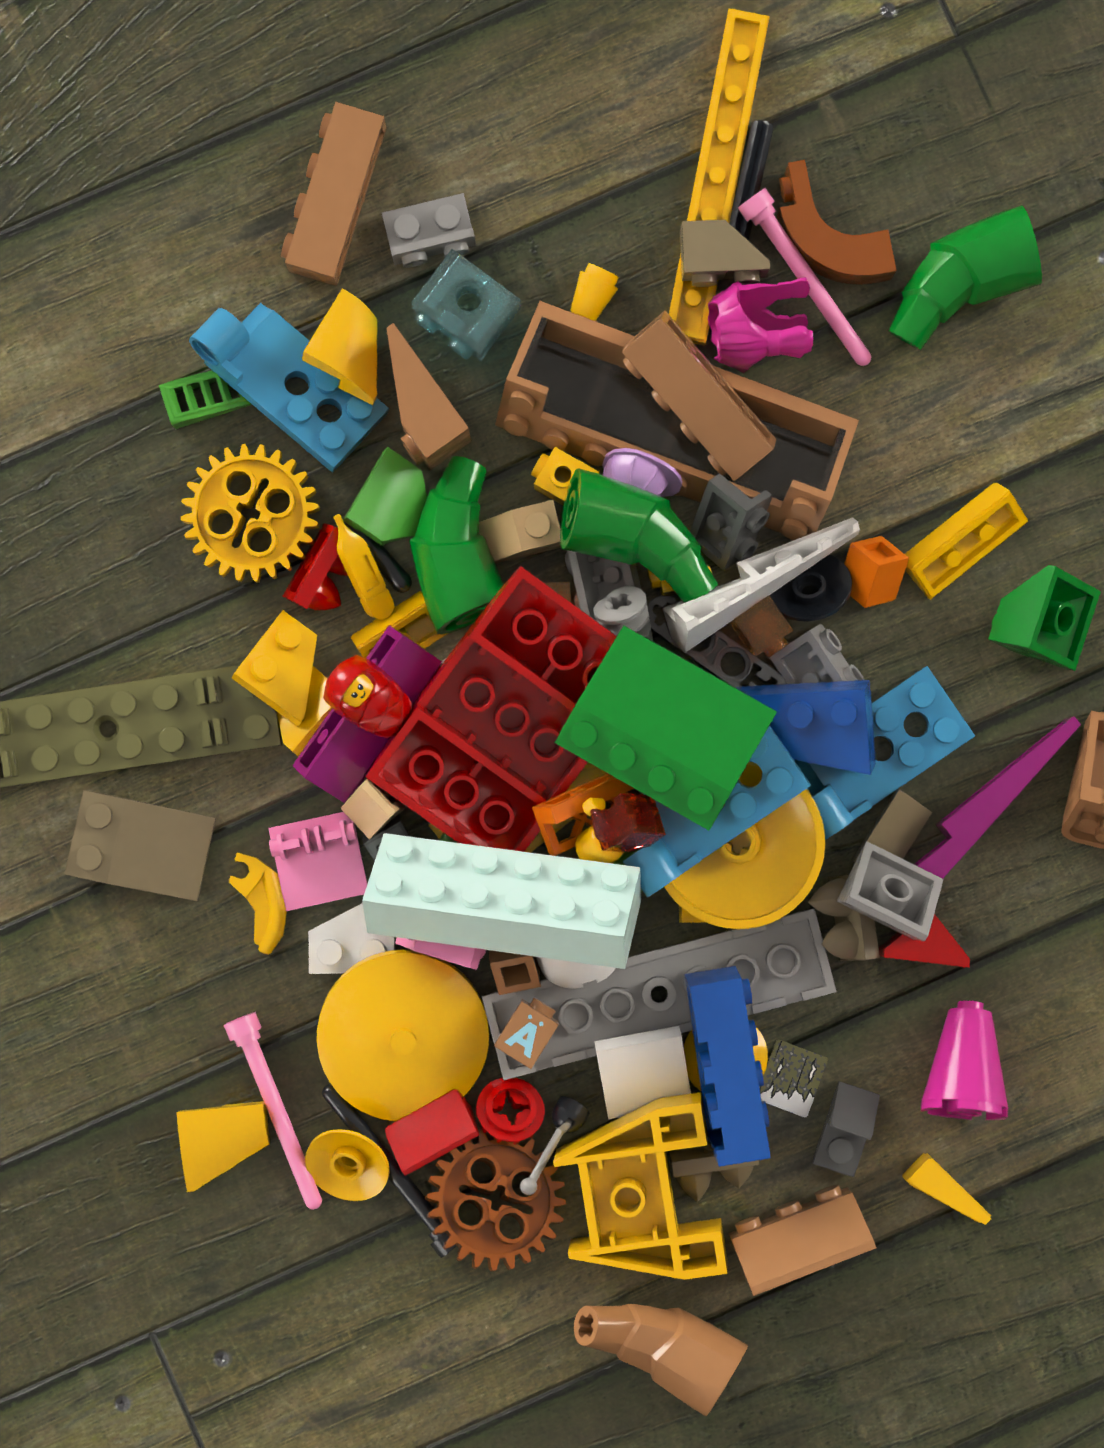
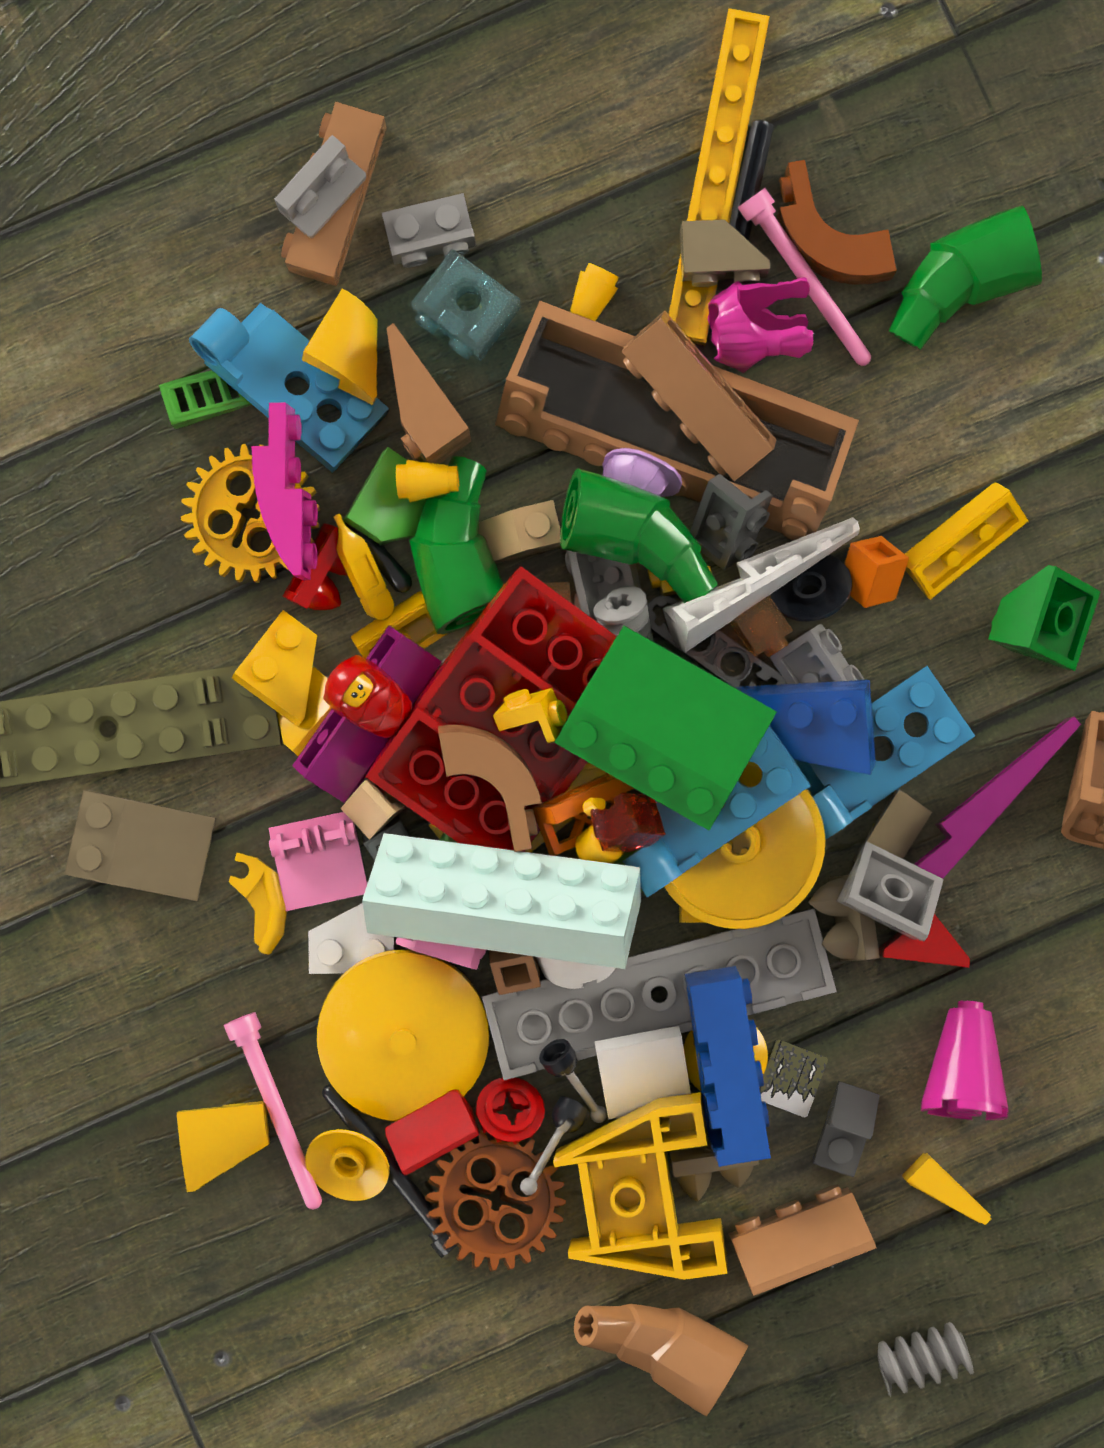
medium nougat brick [494,997,559,1069] -> none
yellow brick [531,447,599,506] -> none
none -> dark pink slope [251,402,318,580]
none -> light grey bracket [274,135,366,238]
none -> yellow cone [396,460,459,503]
none -> medium nougat arch [438,725,541,852]
none -> yellow bracket [493,688,568,743]
none -> black hinge [539,1039,607,1123]
none -> light grey piece [877,1322,974,1397]

